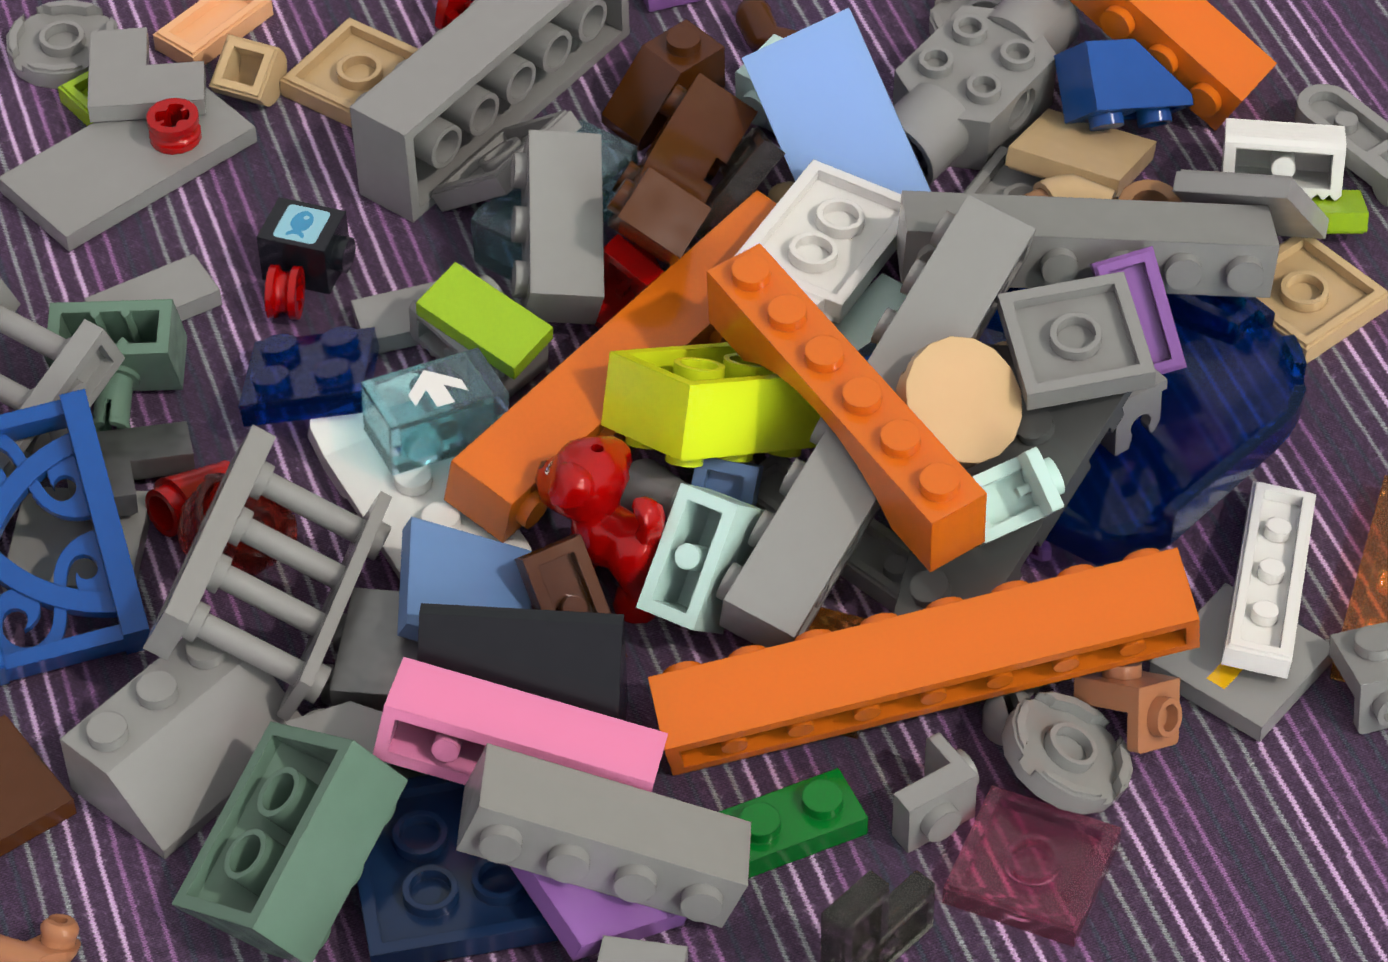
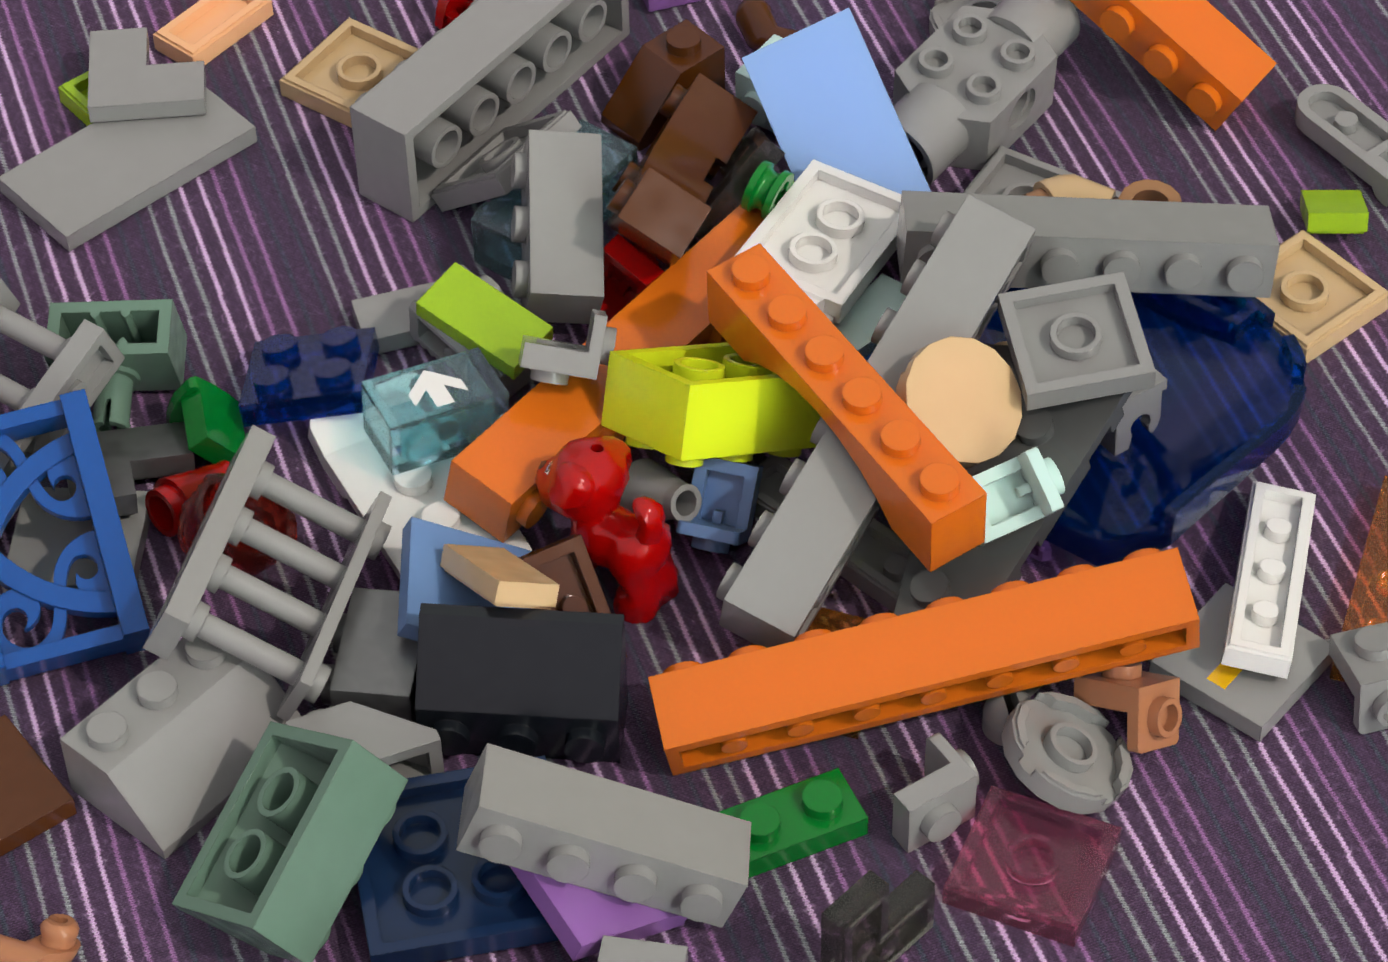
light grey tile [6,0,118,89] -> none
light grey tile [84,254,222,321] -> none
red bush [146,98,202,155] -> none
tan brick [209,34,287,107] -> none
black brick [256,197,356,295] -> none
red bush [264,264,305,320] -> none
bright pink brick [373,657,668,792] -> none
light aqua brick [636,483,765,634] -> none
tan tile [1005,108,1157,199] -> none
blue slope [1054,39,1194,131] -> none
medium lavender tile [1090,246,1187,374] -> none
light grey tile [1172,169,1329,239] -> none
white brick [1221,118,1347,201] -> none
none -> green tile [166,376,245,464]
none -> tan tile [440,544,560,610]
none -> light grey bracket [519,309,617,385]
none -> green bush [741,160,794,219]

